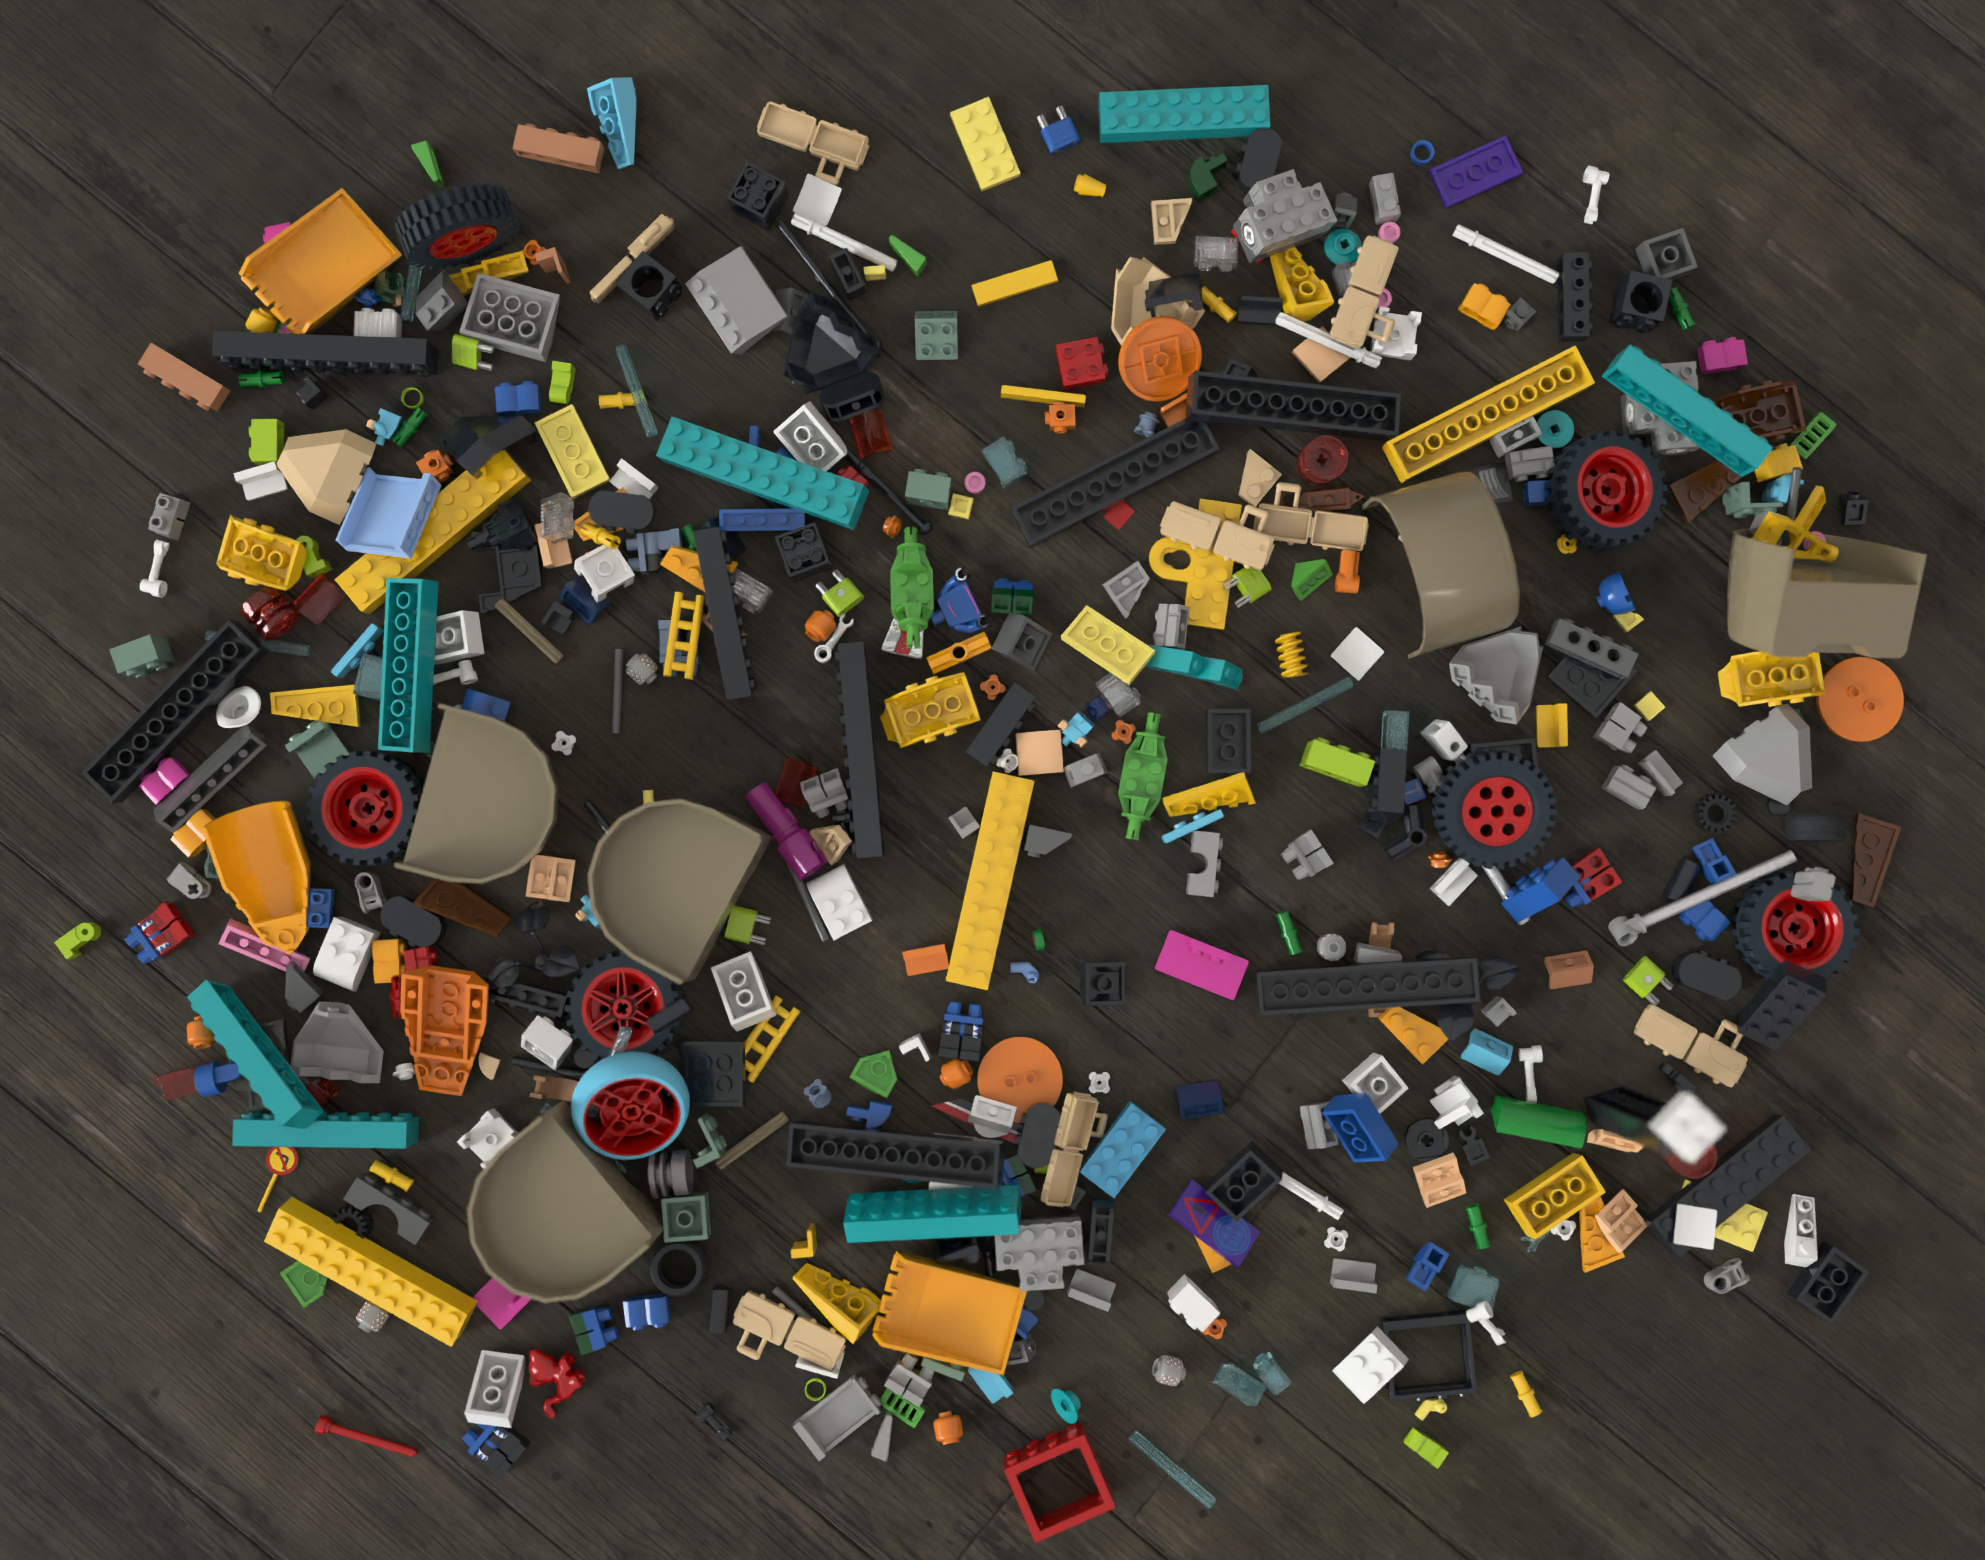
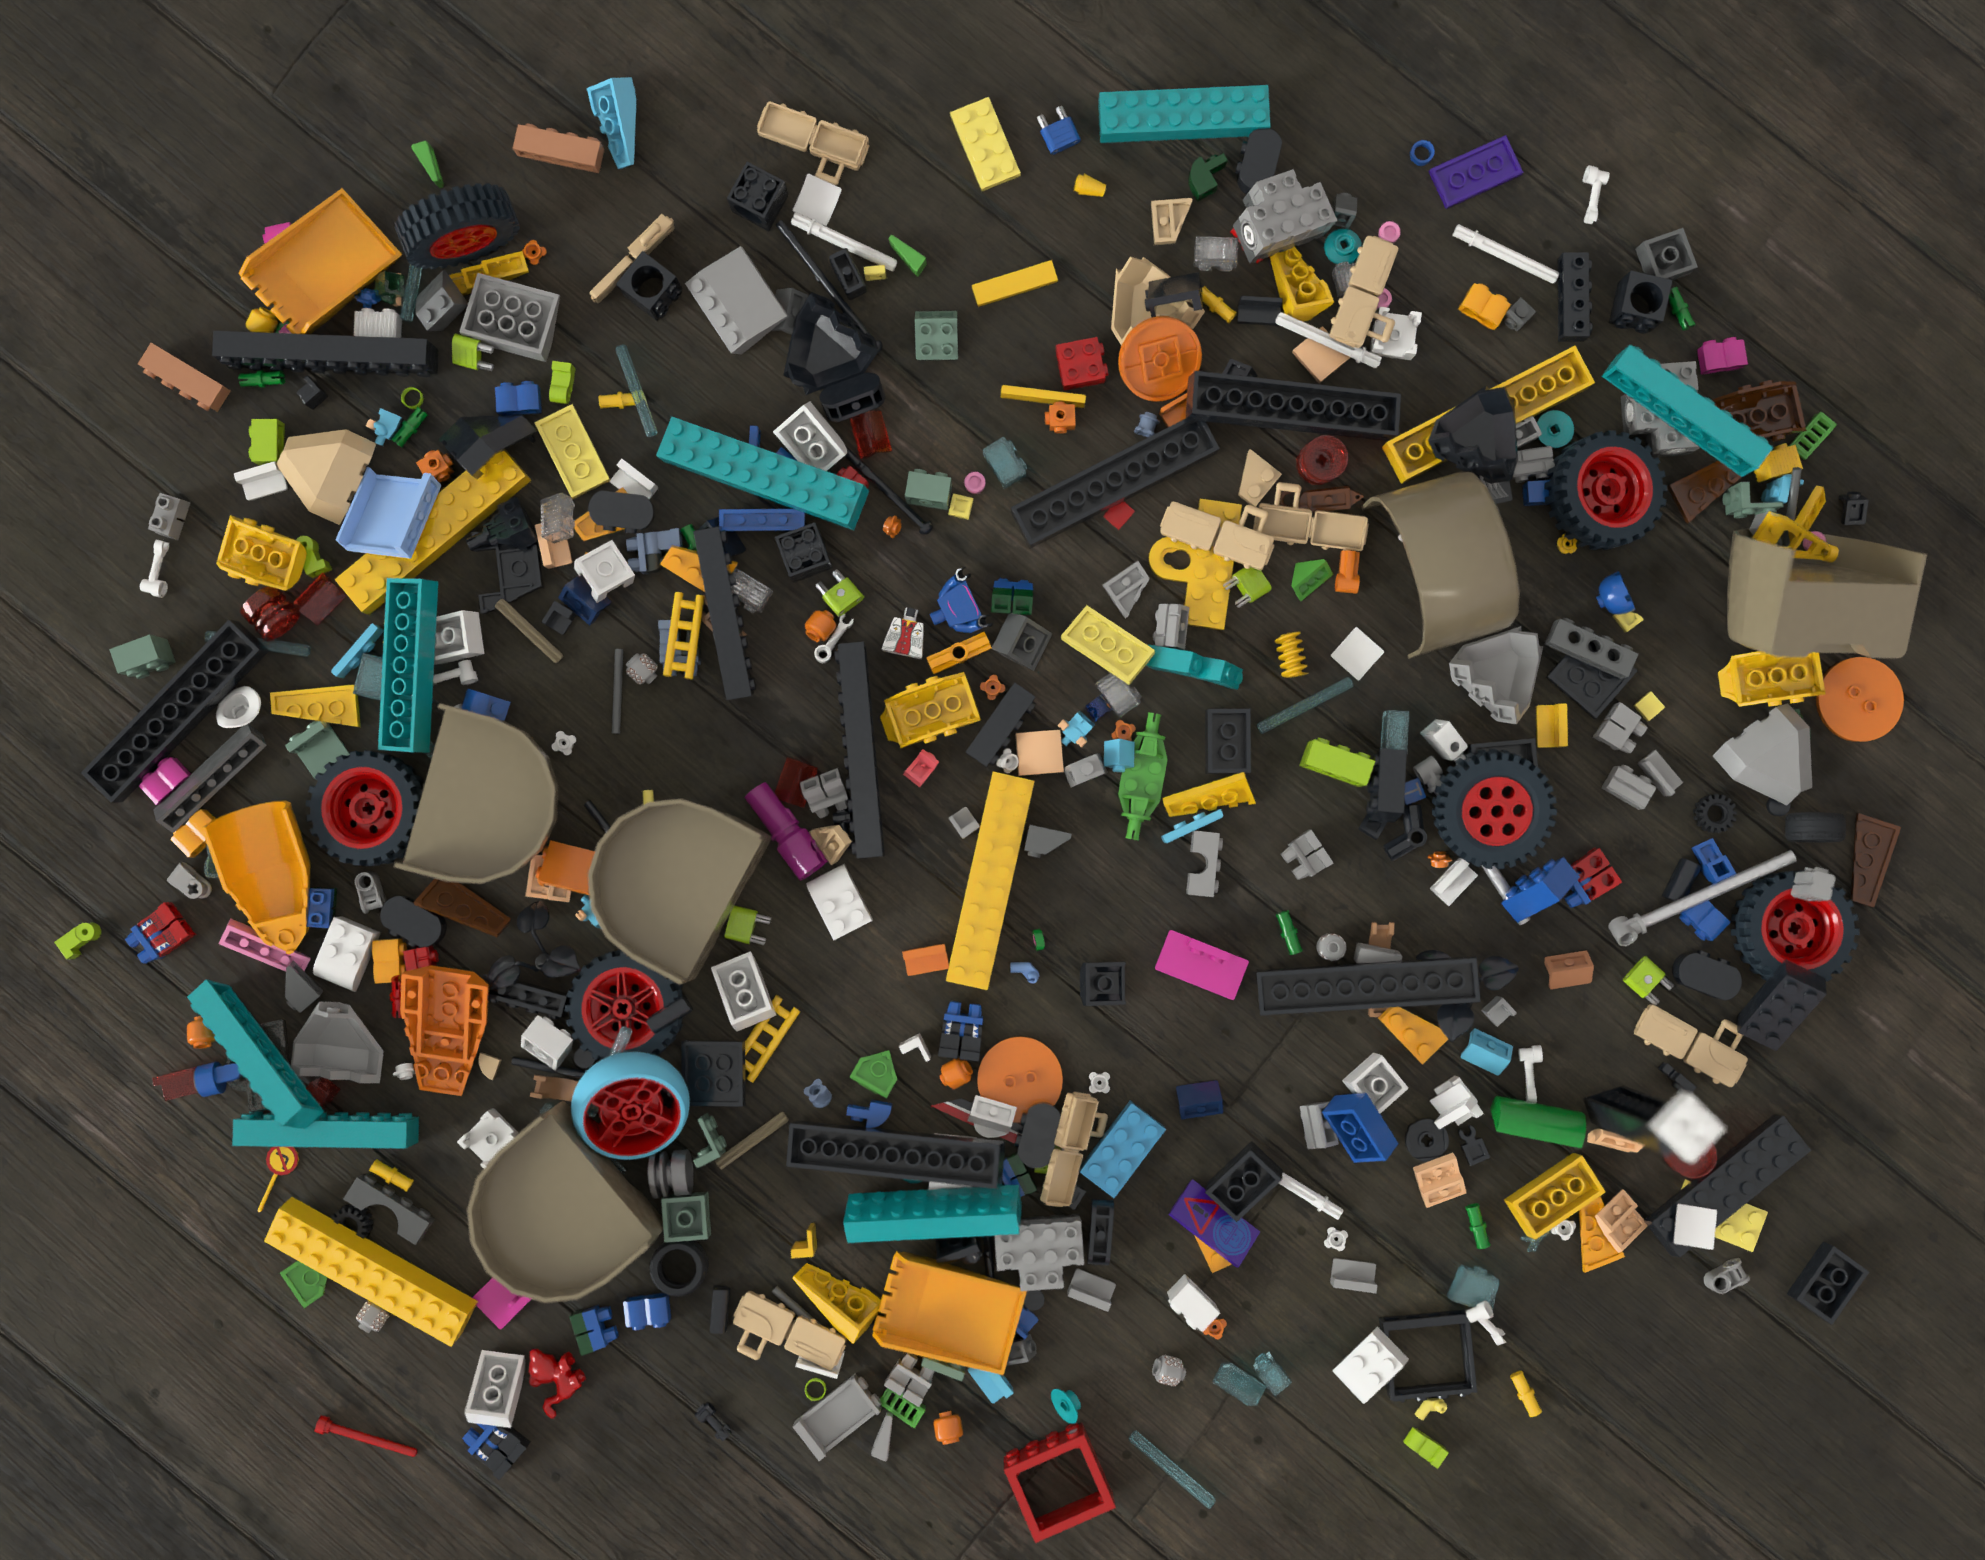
nougat panel [535,247,571,284] -> none
yellow pin [580,522,620,550] -> none
dark grey bar [787,865,830,942] -> none
bright green plate [890,527,934,649] -> none
light grey brick [1369,173,1401,225] -> none
blue brick [1405,1242,1449,1291] -> none
white slope [1784,1194,1818,1267] -> none
none -> orange panel [536,840,595,895]
none -> coral bracket [903,749,939,787]
none -> medium azure brick [1104,739,1135,772]
none -> black panel [1428,385,1518,484]

